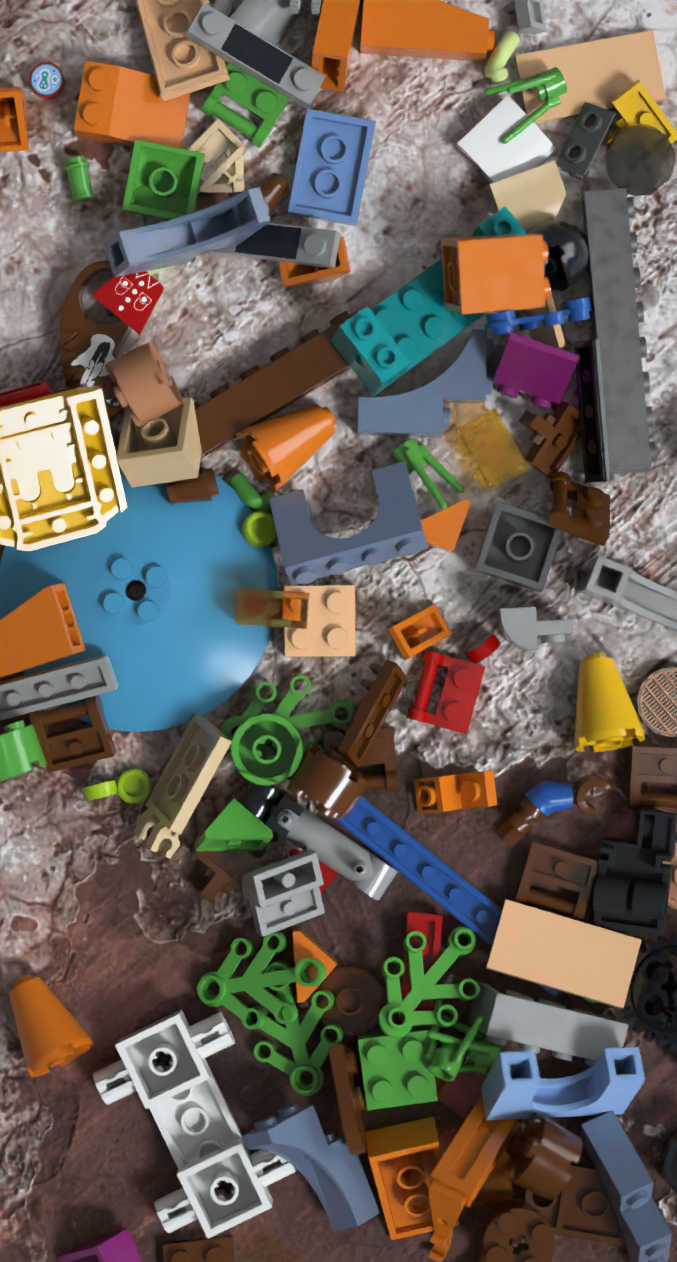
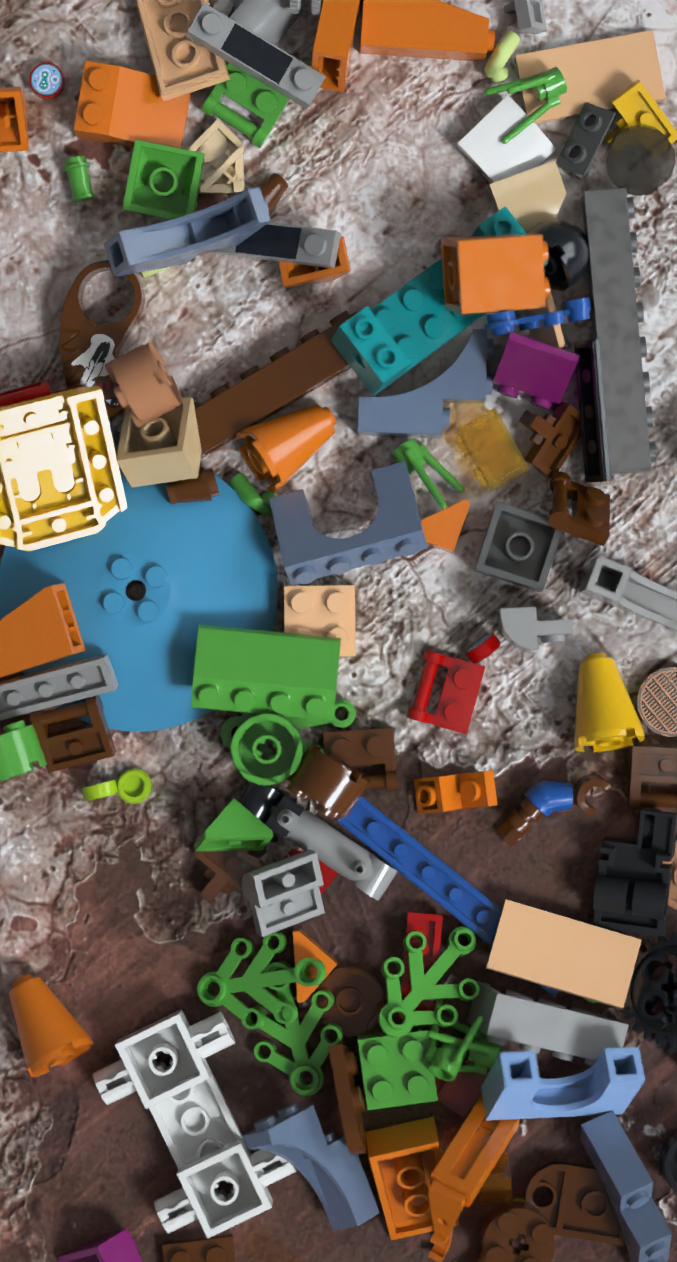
red sticker [91,271,164,335] -> none
tan tile [134,713,232,859] -> none
clear orange slope [235,587,309,629] -> none
lime tile [241,511,277,548] -> none
medium blue plate [288,109,376,226] -> none
reddish brown plate [328,659,408,768] -> none
orange slope [387,604,452,661] -> none
reddish brown brick [504,1112,582,1199] -> none
reddish brown plate [514,841,599,922] -> none
none -> bright green slope [191,624,341,721]

